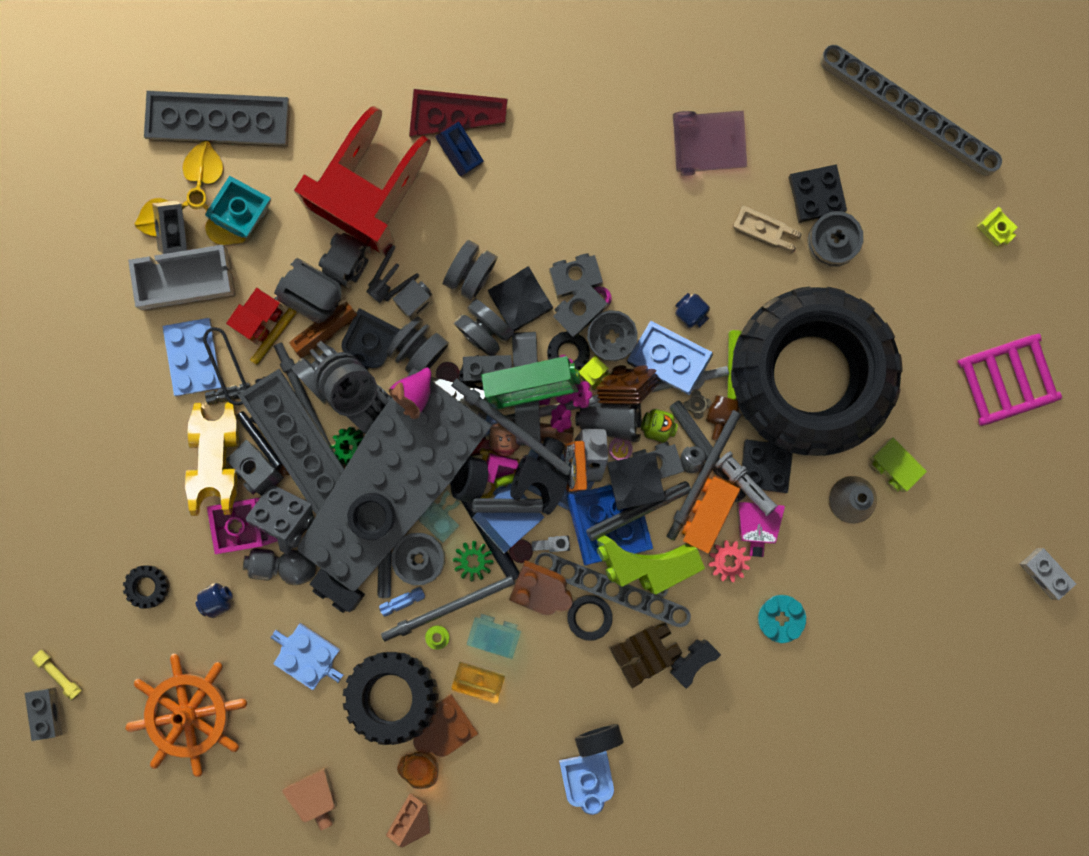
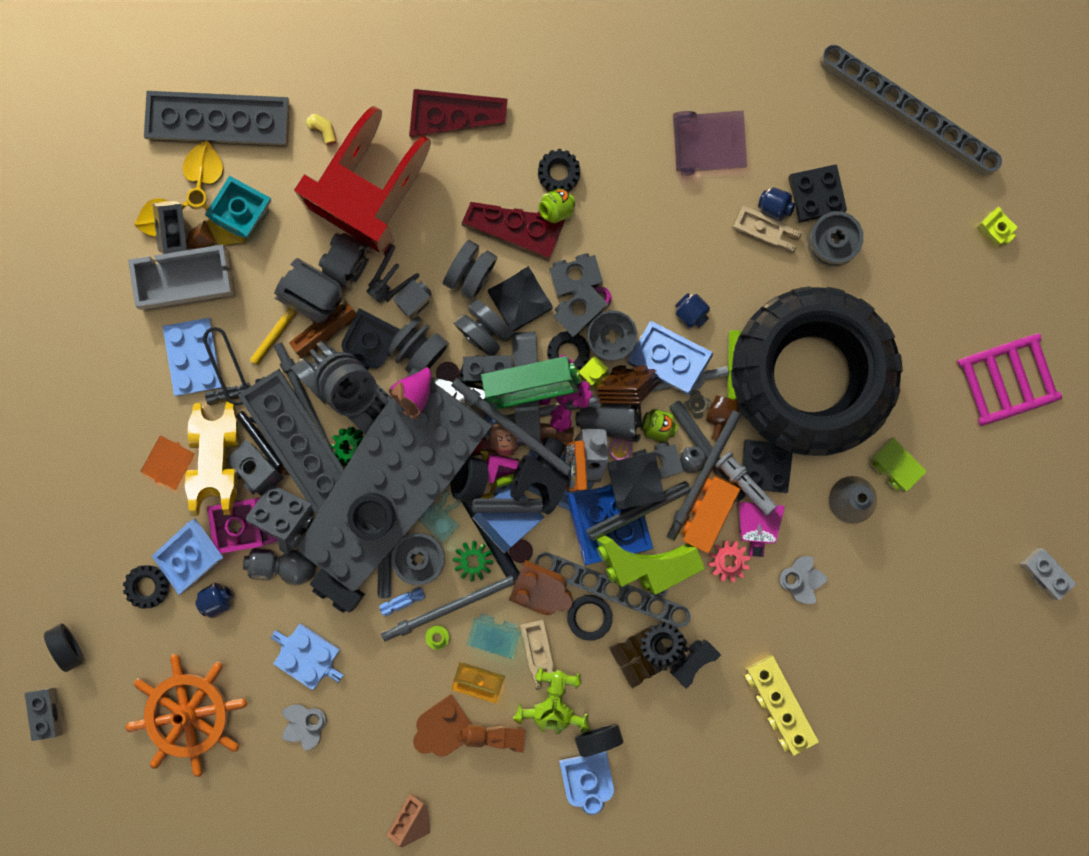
light yellow bar [31,650,82,701] -> none
red brick [226,287,283,345] -> none
nougat torso [282,768,337,831] -> none
black tyre [343,652,439,745] -> none
clear orange hair [397,752,439,789] -> none
dark blue slope [435,121,484,176] -> none
light grey bar [532,536,570,552] -> none
teal plate [757,595,806,643] -> none
none -> black tyre [44,623,83,672]
none -> clear orange piece [140,435,195,490]
none -> light blue plate [151,518,223,595]
none -> dark orange slope [186,220,216,249]
none -> light grey plate [282,705,326,751]
none -> light yellow arm [306,114,336,145]
none -> dark orange piece [459,725,526,753]
none -> dark red wing [462,202,566,260]
none -> lime piece [513,668,591,734]
none -> tan hinge [520,619,554,690]
none -> black tyre [538,149,580,192]
none -> lime head [539,189,575,223]
none -> black tyre [641,623,688,671]
none -> light yellow brick [745,655,819,756]
none -> dark blue head [758,187,795,221]
none -> light grey plate [779,556,828,604]

